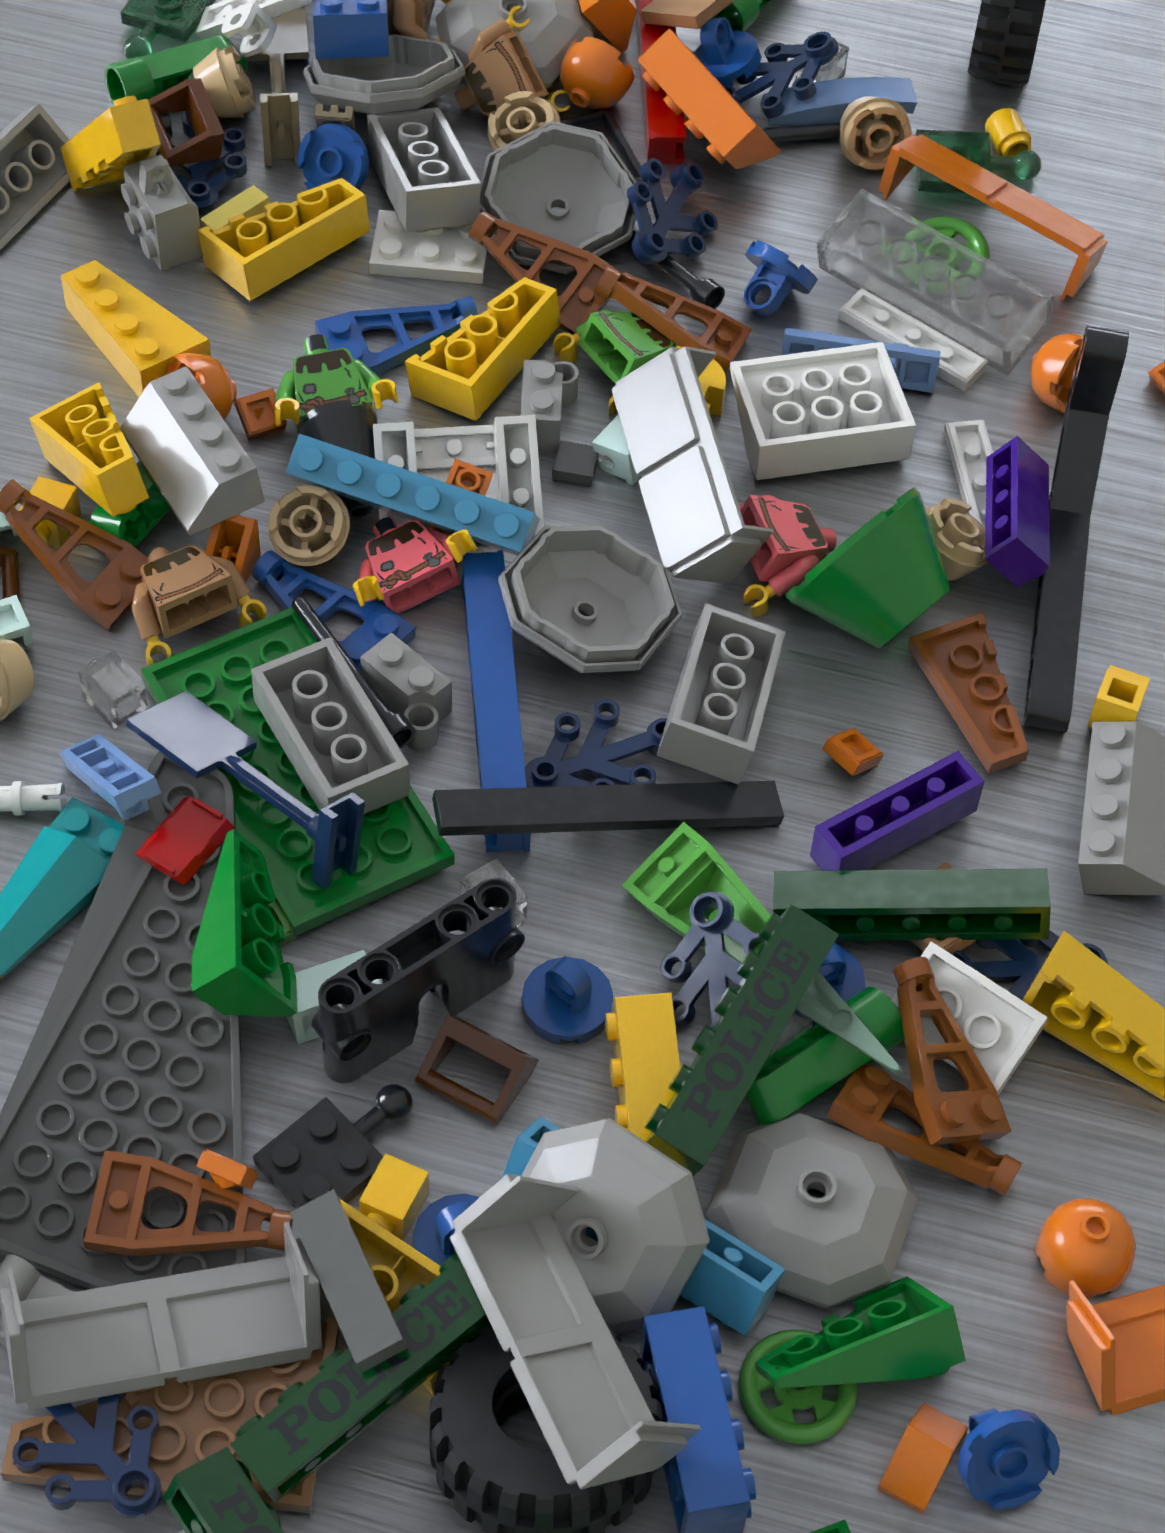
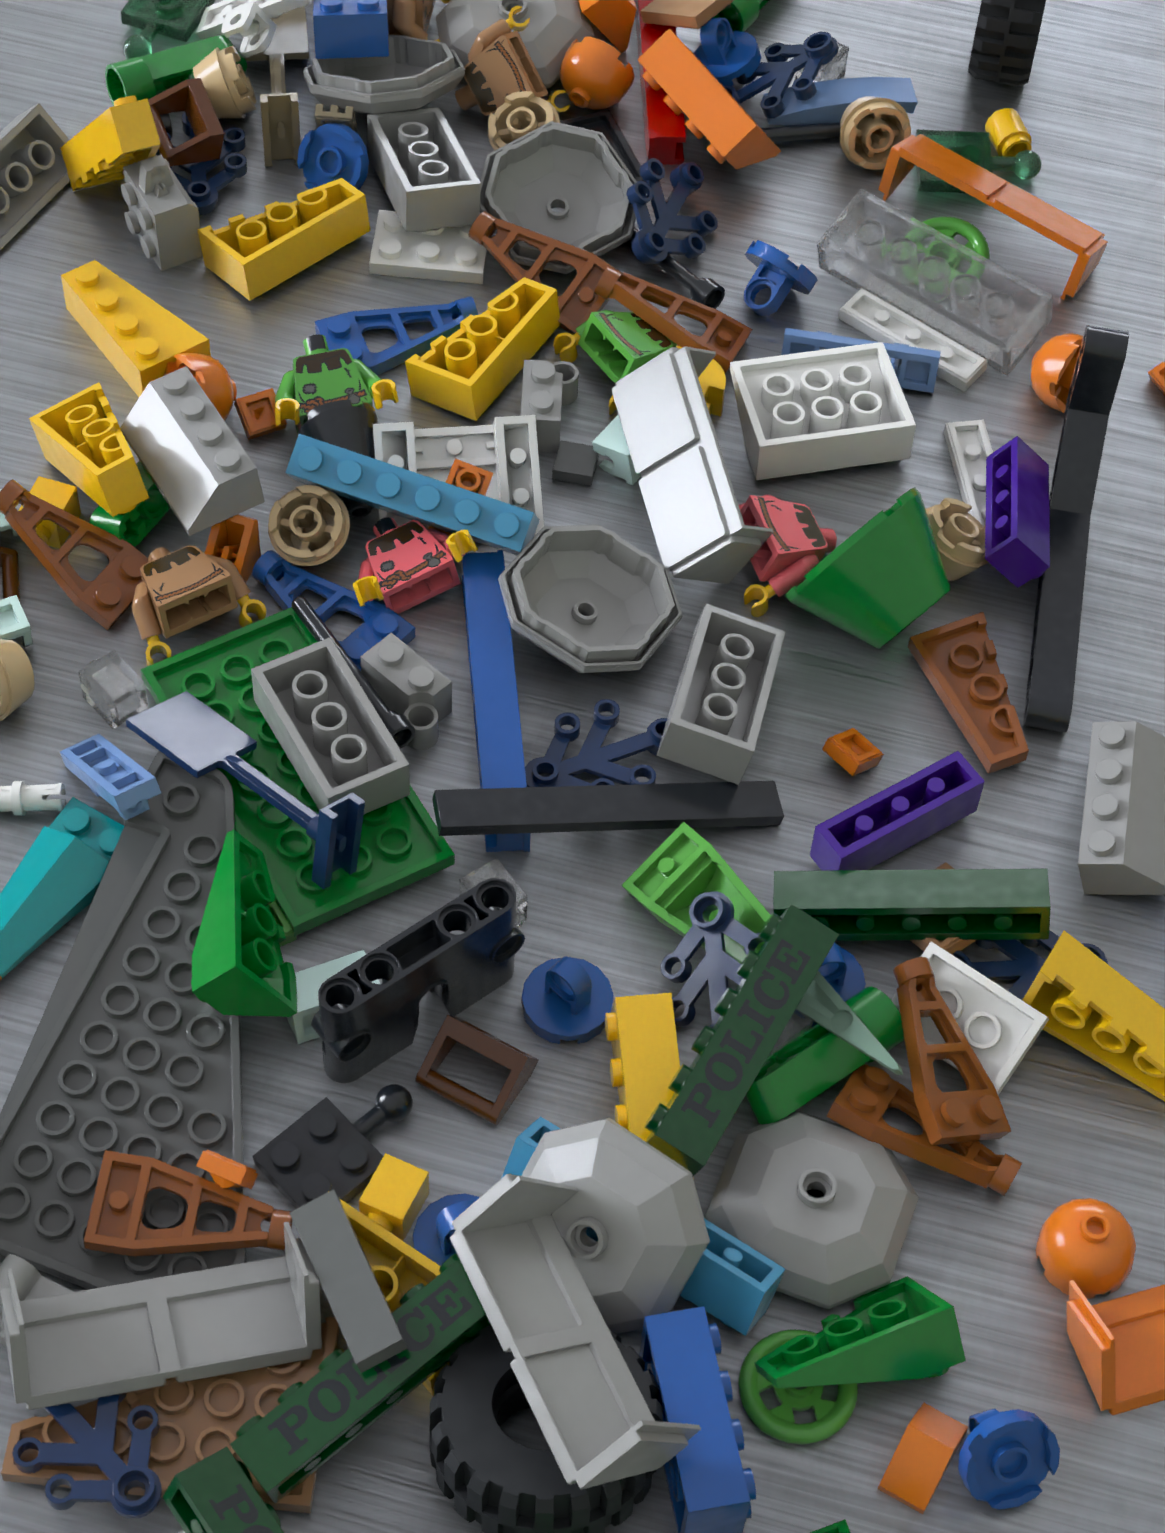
red piece [134,797,235,886] -> none
light yellow piece [200,185,270,231] -> none
yellow brick [1087,665,1150,729] -> none

